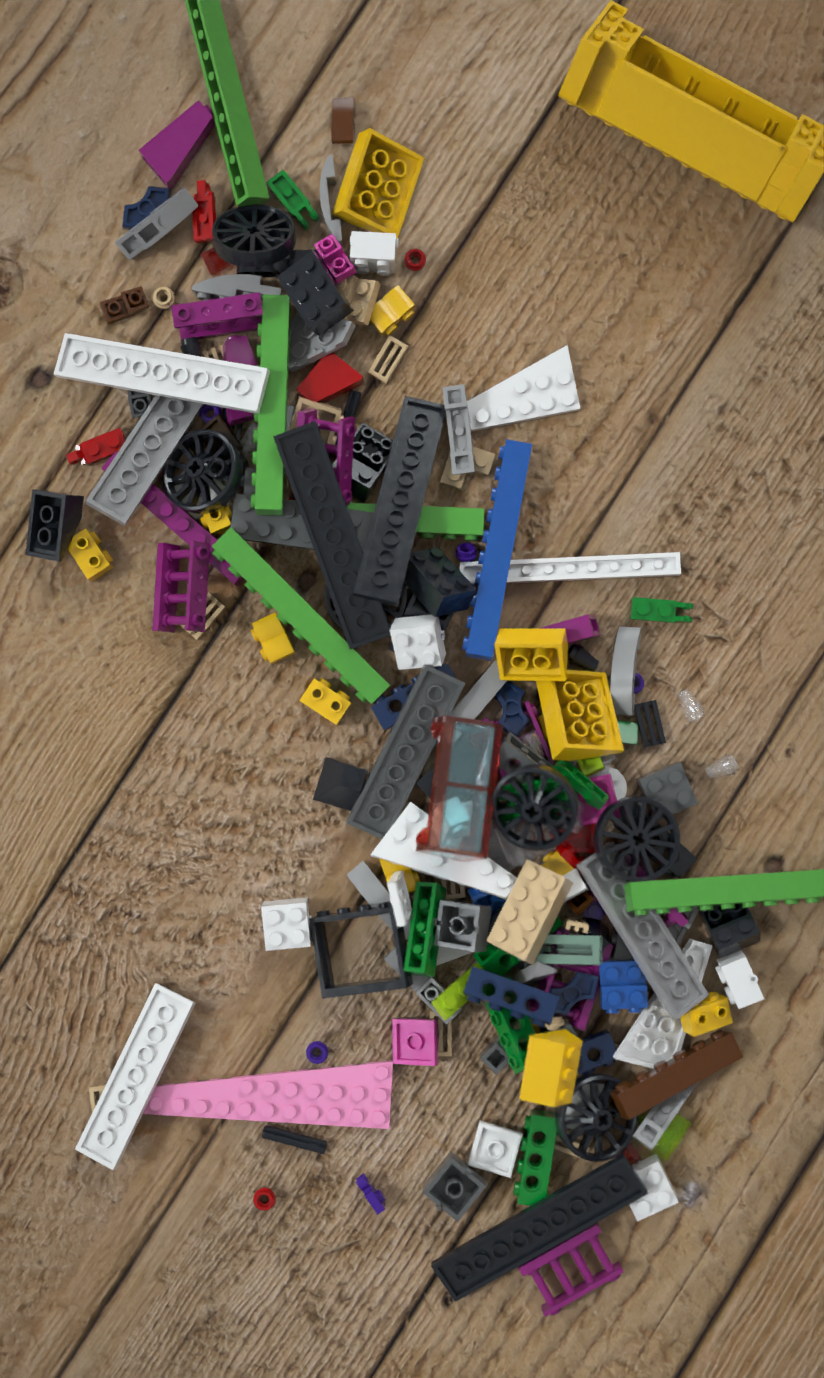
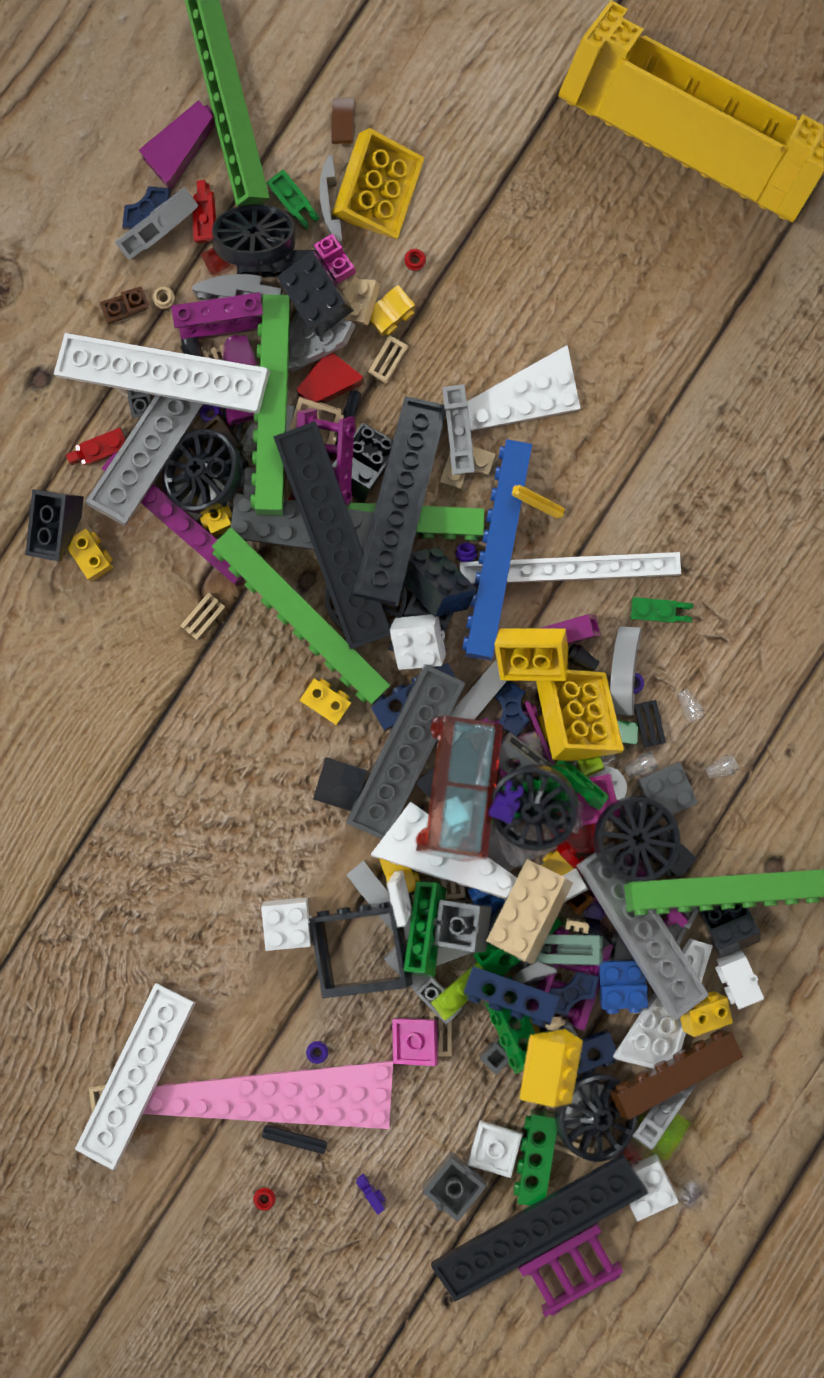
magenta fence [152,540,210,633] -> none
yellow brick [250,612,296,664] -> none
white brick [350,231,399,276] -> none
none -> dark purple plate [489,780,523,824]
none -> yellow axle [512,485,565,518]
none -> clear cone [624,751,659,779]

